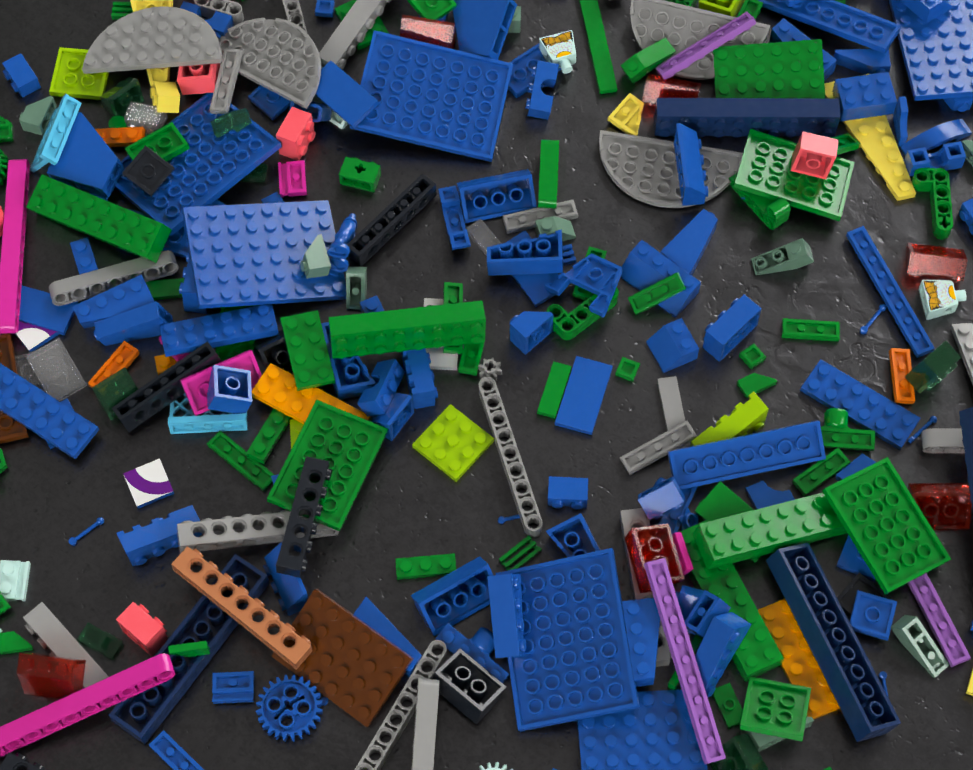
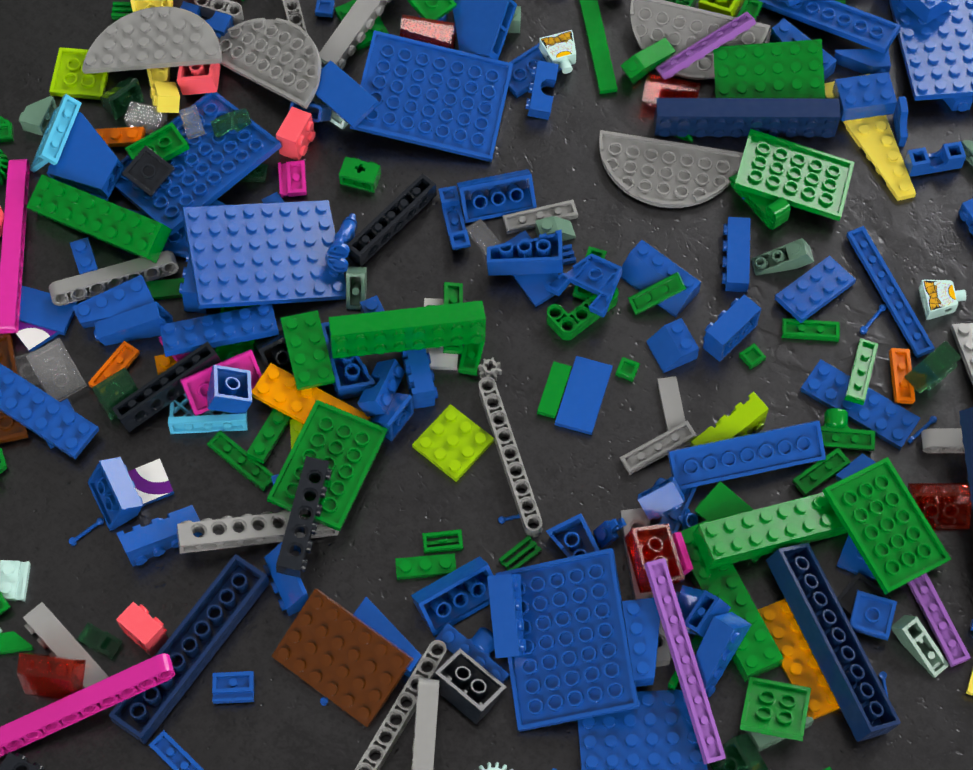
blue brick [2,53,41,98] -> none
green tile [108,116,127,128] -> none
green tile [168,641,210,657] -> none
nougat brick [171,546,312,670] -> none
light grey tile [209,49,243,114] -> none
blue plate [248,85,291,121] -> none
blue gear [256,674,323,742] -> none
slope [300,234,331,279] -> none
blue slope [510,311,553,355] -> none
green beam [538,139,559,209] -> none
blue brick [548,476,588,509] -> none
light yellow wing [608,93,644,136] -> none
blue slope [660,209,718,275] -> none
blue slope [674,123,708,206] -> none
green plate [712,683,743,729] -> none
green tile [737,373,778,399] -> none
blue tile [745,481,795,510] -> none
coral brick [790,131,838,179] -> none
green plate [832,133,860,155] -> none
blue slope [900,119,972,156] -> none
clear red slope [905,243,968,283] -> none
green beam [911,168,953,240] -> none
none -> blue slope [87,457,143,531]
none -> clear tile [179,105,206,140]
none -> green tile [422,529,464,554]
none -> blue plate [593,518,627,548]
none -> blue brick [722,217,750,292]
none -> blue plate [775,256,856,323]
none -> tile [844,338,878,405]

